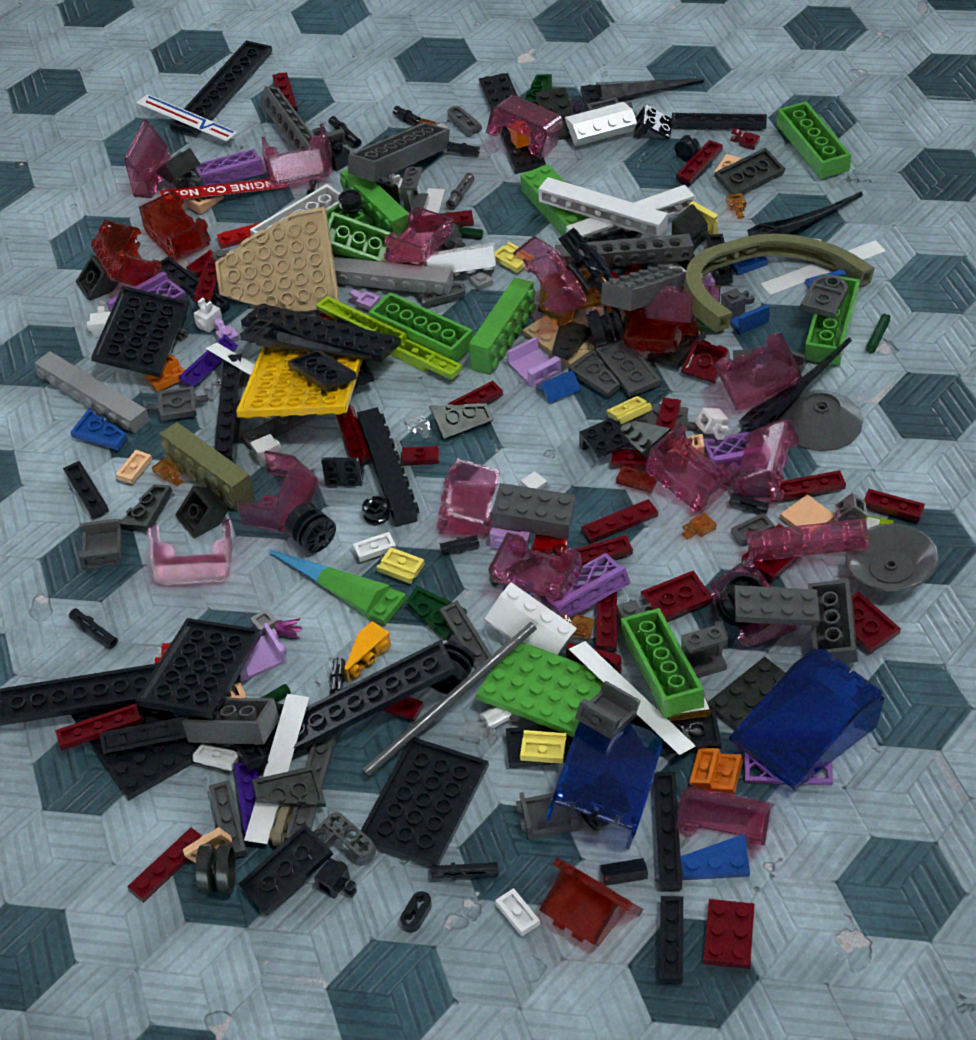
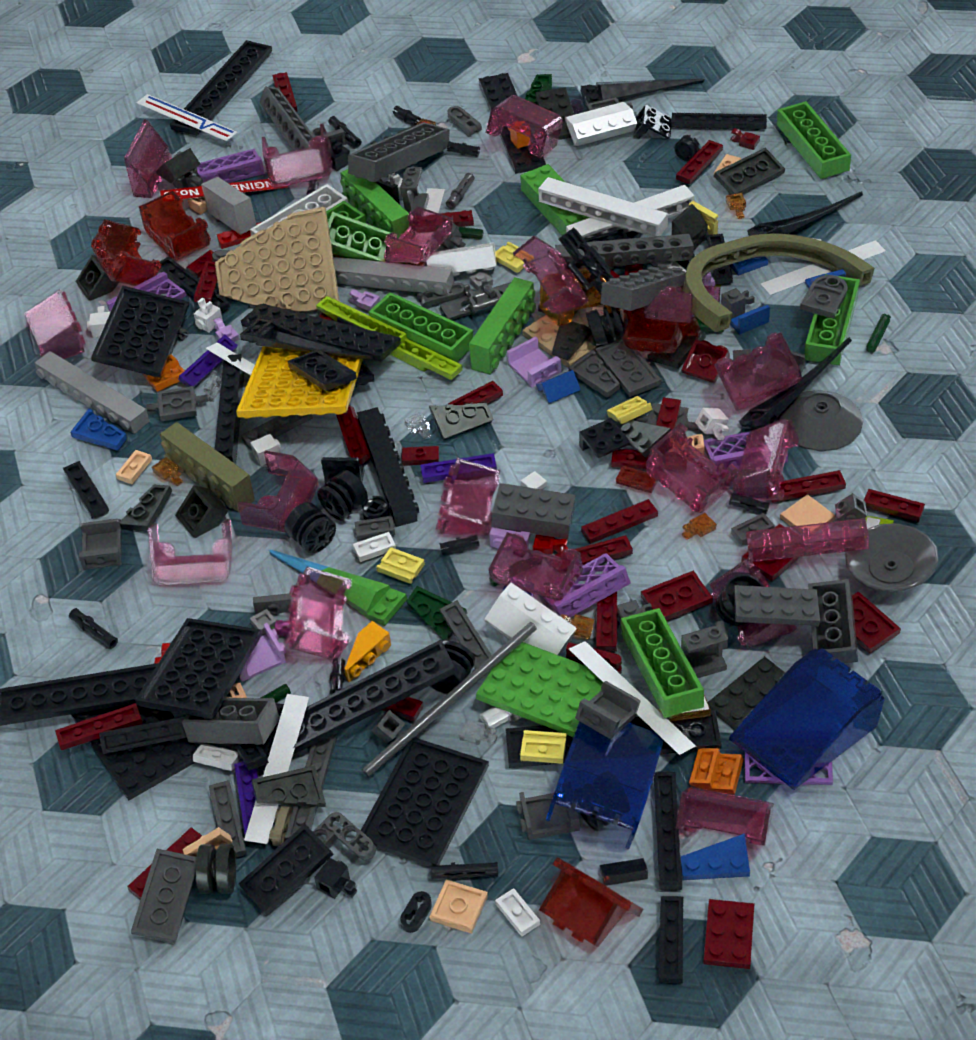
black wheel [338,190,363,215] -> none
none -> clear pink windscreen [24,289,86,359]
none -> dark grey plate [131,848,197,944]
none -> light grey brick [201,177,257,234]
none -> dark grey plate [253,593,295,614]
none -> clear pink windscreen [286,566,351,660]
none -> black wheel [317,470,368,521]
none -> dark grey plate [354,516,395,541]
none -> dark grey brick [371,710,406,750]
none -> dark purple plate [420,453,497,483]
none -> light nougat tile [429,880,488,934]
none -> dark grey piece [440,278,511,320]

